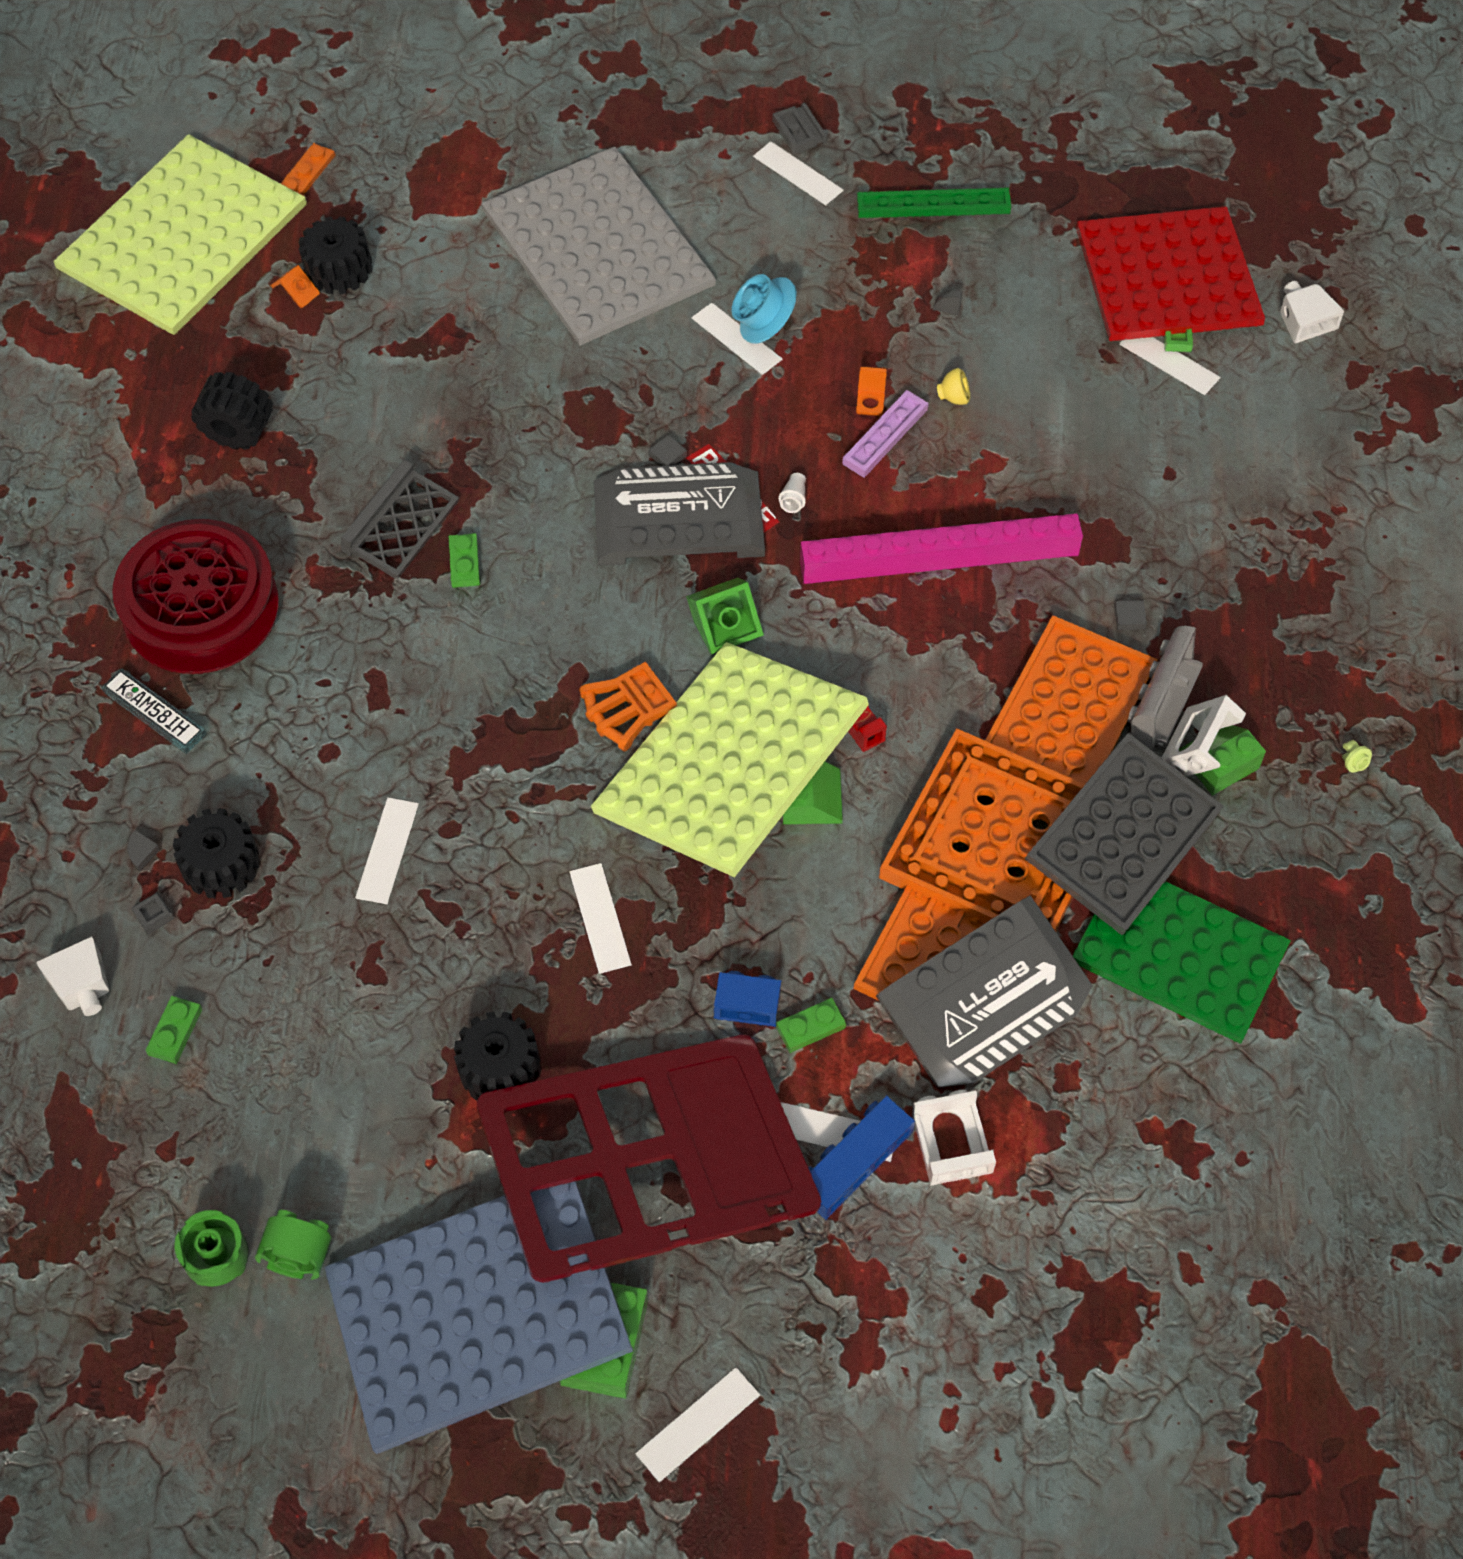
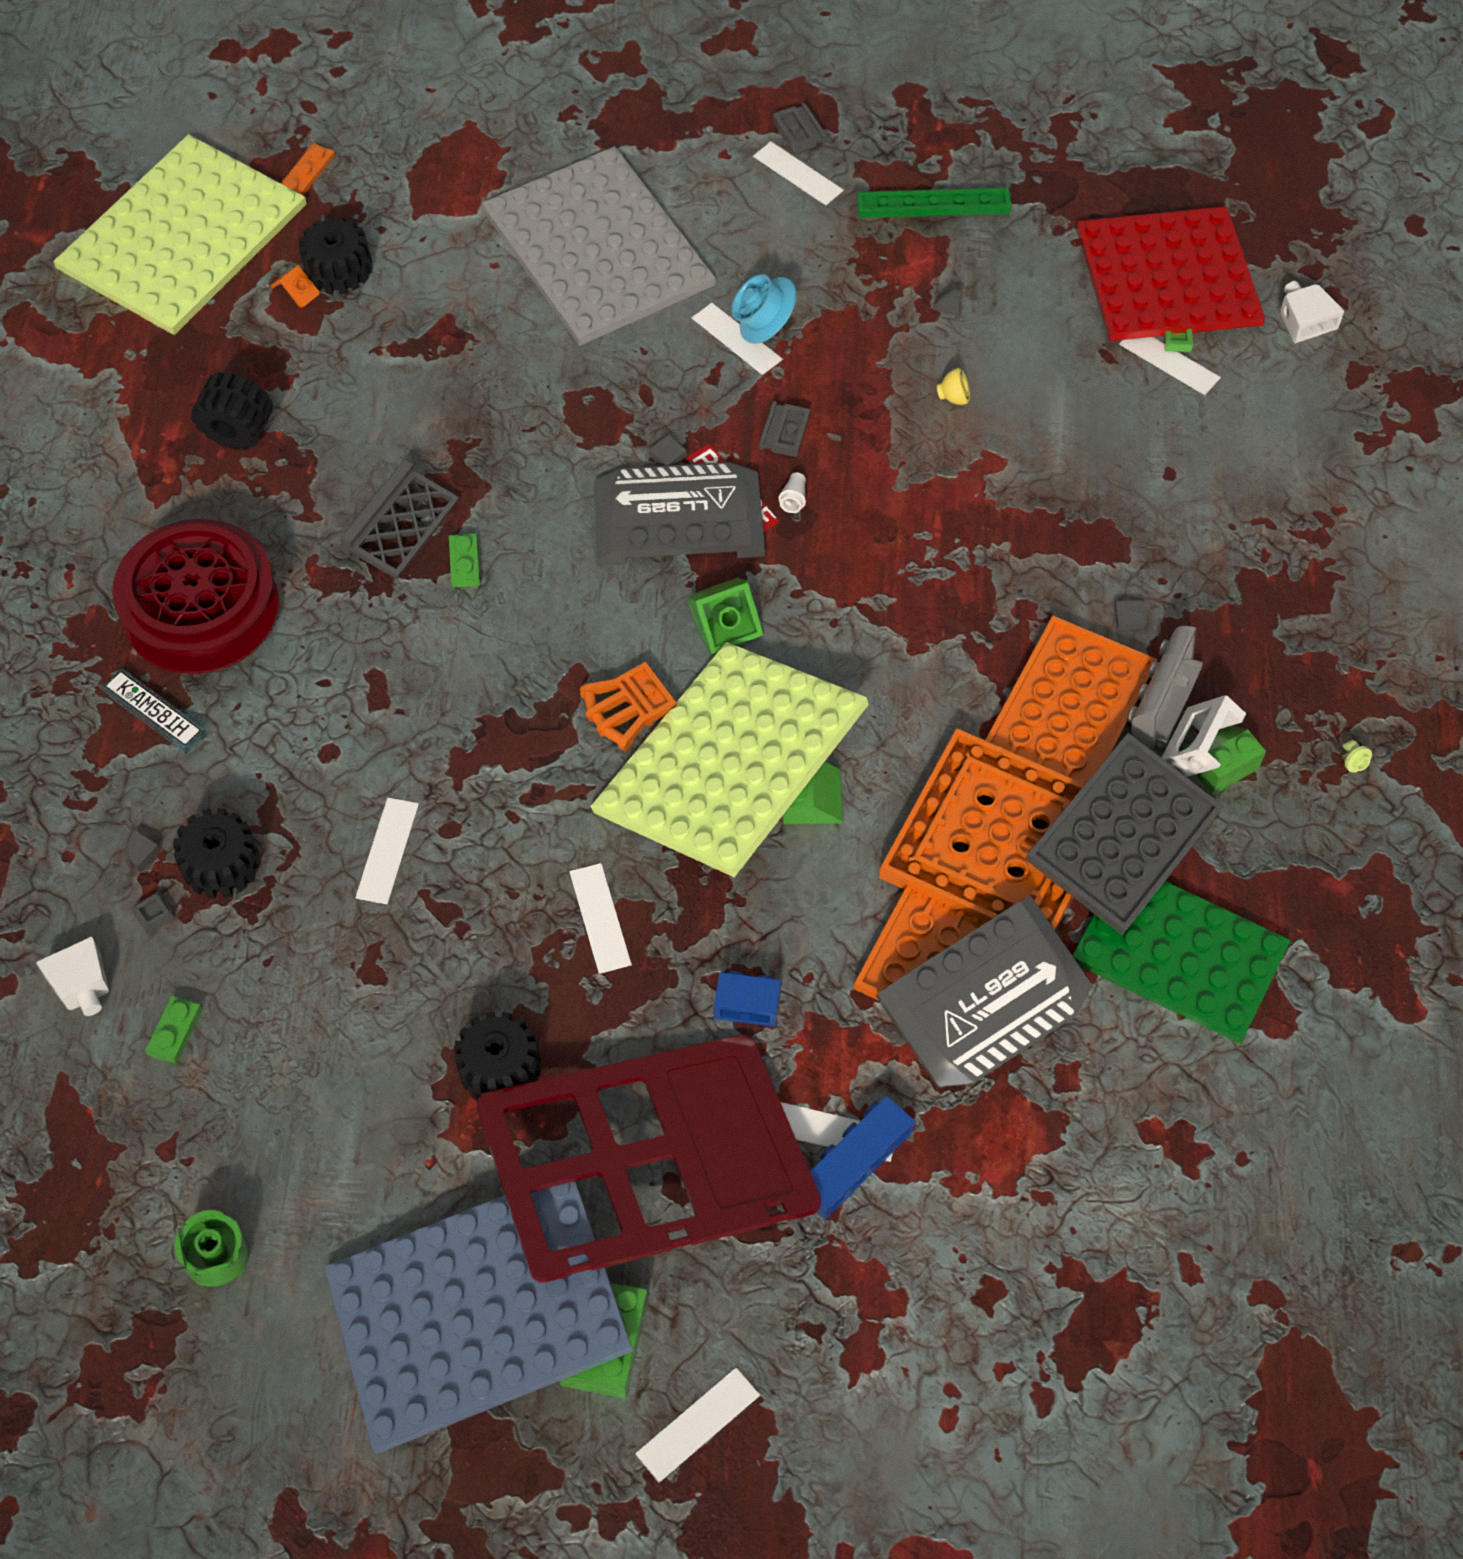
bright green brick [255,1210,332,1280] -> none
bright green plate [776,998,846,1053] -> none
dark pink brick [800,514,1083,584] -> none
lavender plate [842,390,928,478] -> none
red leg [848,706,887,752] -> none
orange bracket [856,367,887,416] -> none
white panel [912,1090,996,1186] -> none
none -> dark grey plate [759,401,811,458]

